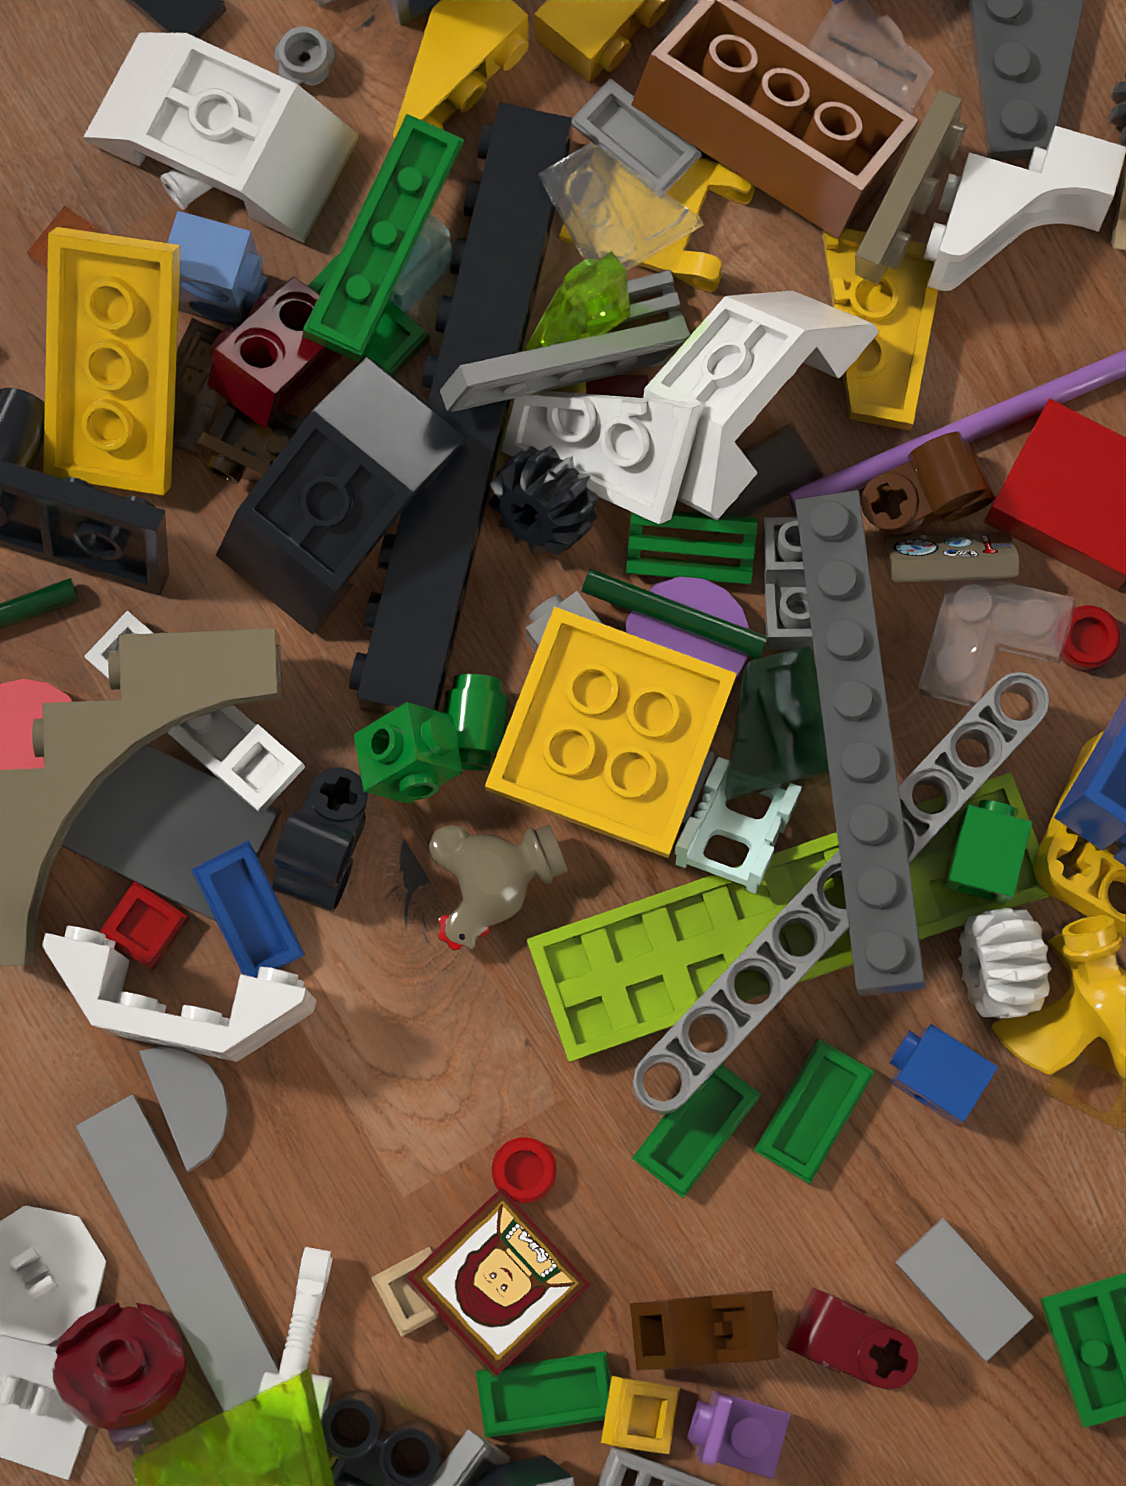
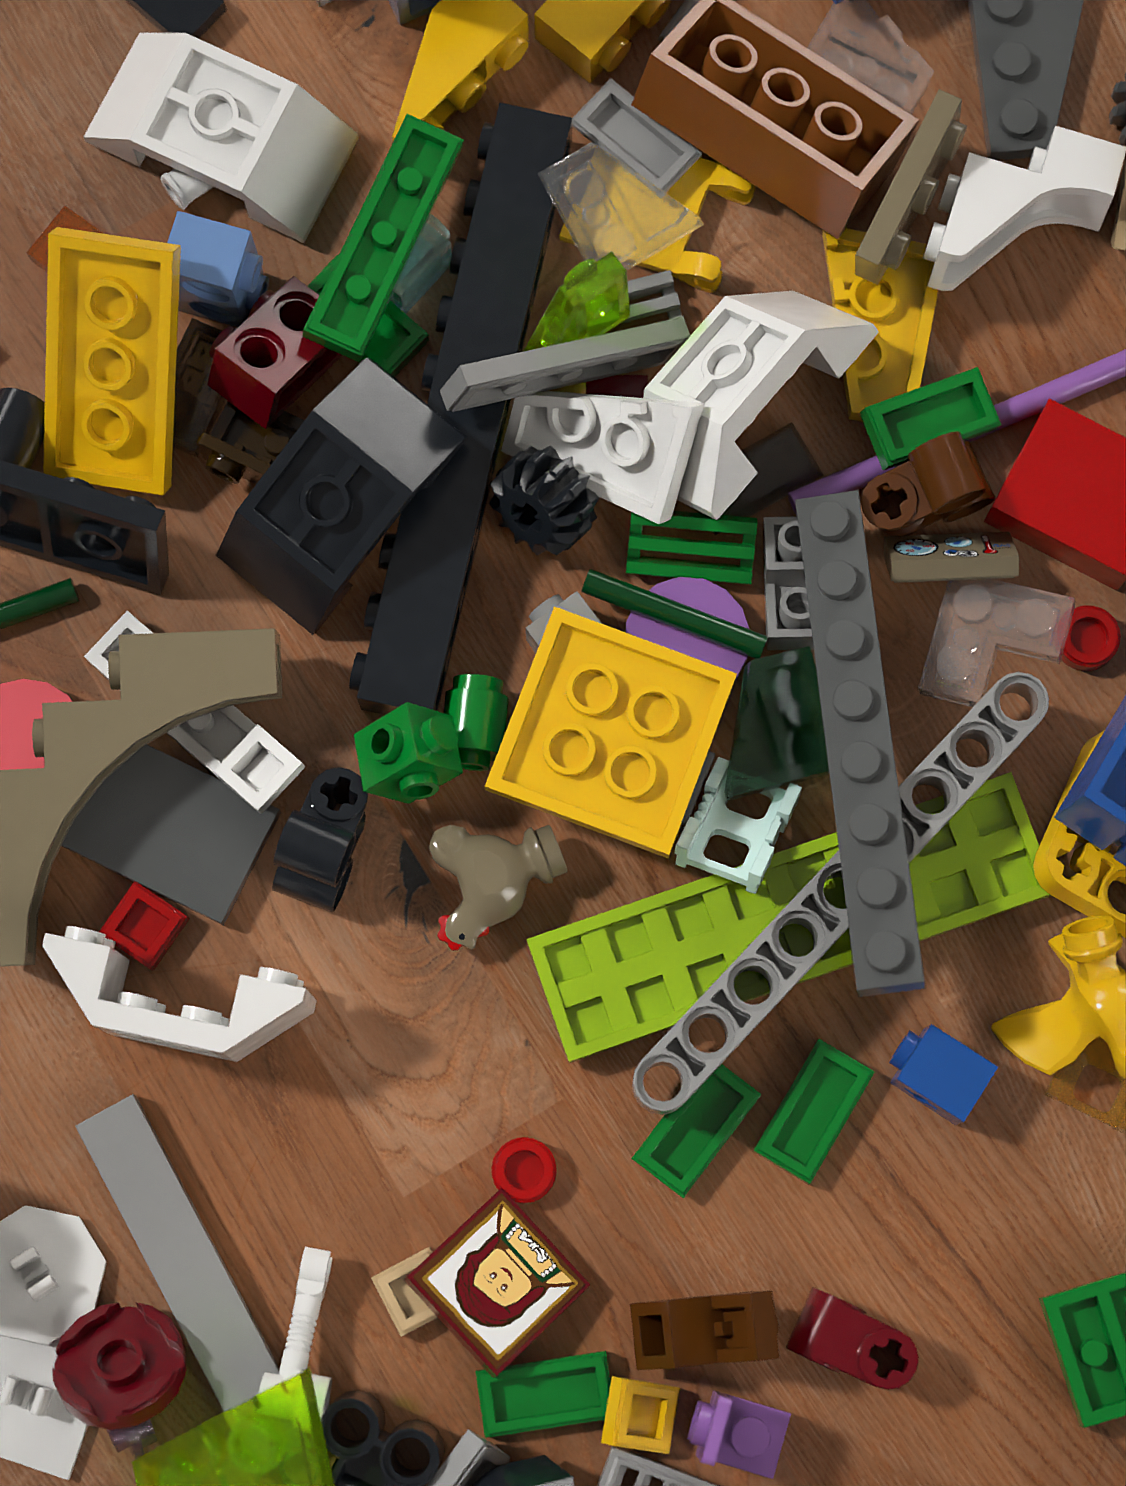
light grey tile [139,1046,230,1172] -> none
blue tile [190,840,305,978] -> none
light grey plate [274,26,335,86] -> none
light grey tile [894,1218,1034,1362] -> none
green brick [941,800,1032,905] -> none
white gear [958,908,1052,1019] -> none
none -> green tile [860,367,1002,471]

